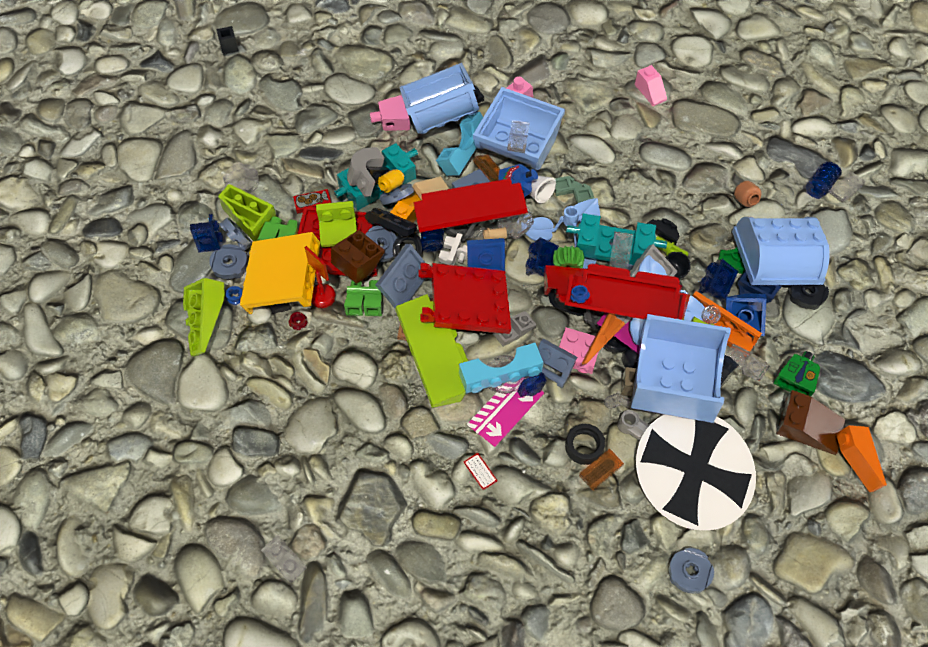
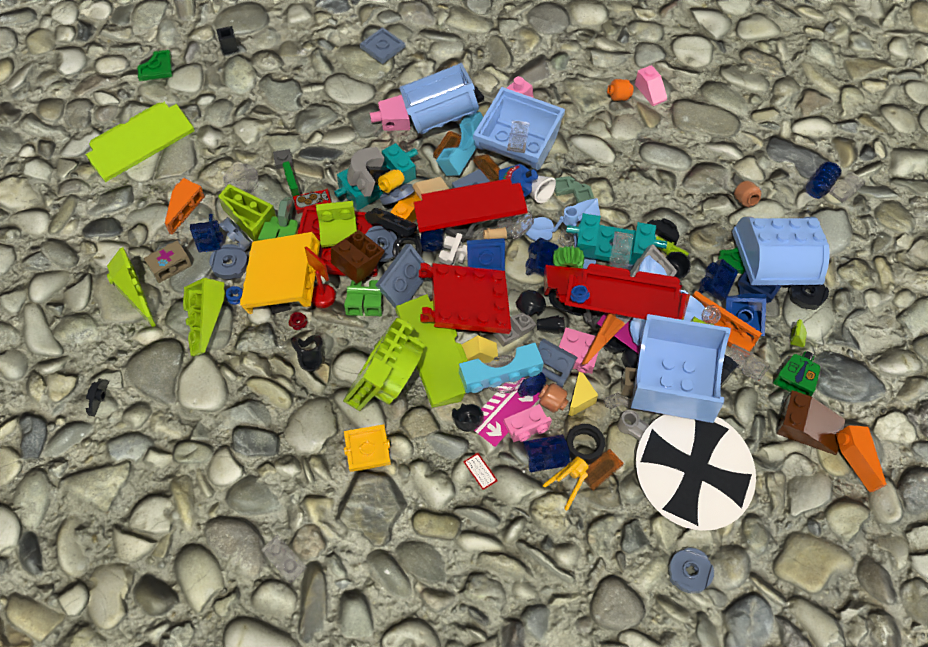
none -> lime slope [86,101,195,183]
none -> black plate [86,378,110,417]
none -> lime wedge [106,247,156,327]
none -> green tile [137,50,172,81]
none -> dark tan brick [144,240,192,283]
none -> orange slope [165,178,205,235]
none -> dark grey plate [273,149,293,169]
none -> sand green tile [277,197,294,227]
none -> green tile [282,161,299,197]
none -> black piece [291,335,323,372]
none -> lime hose [343,318,425,411]
none -> yellow plate [344,424,391,472]
none -> sand blue plate [360,27,405,64]
none -> clear orange tile [433,131,461,159]
none -> black hair [451,403,484,432]
none -> light yellow slope [461,335,499,363]
none -> bright pink bracket [503,404,552,442]
none -> black hair [515,290,546,316]
none -> clear blue bracket [523,434,570,473]
none -> black cone [537,315,565,334]
none -> nougat head [538,383,569,413]
none -> yellow plant [543,457,589,511]
none -> clear plate [558,230,574,247]
none -> light yellow slope [568,372,598,416]
none -> orange head [607,79,633,101]
none -> lime slope [790,319,807,348]

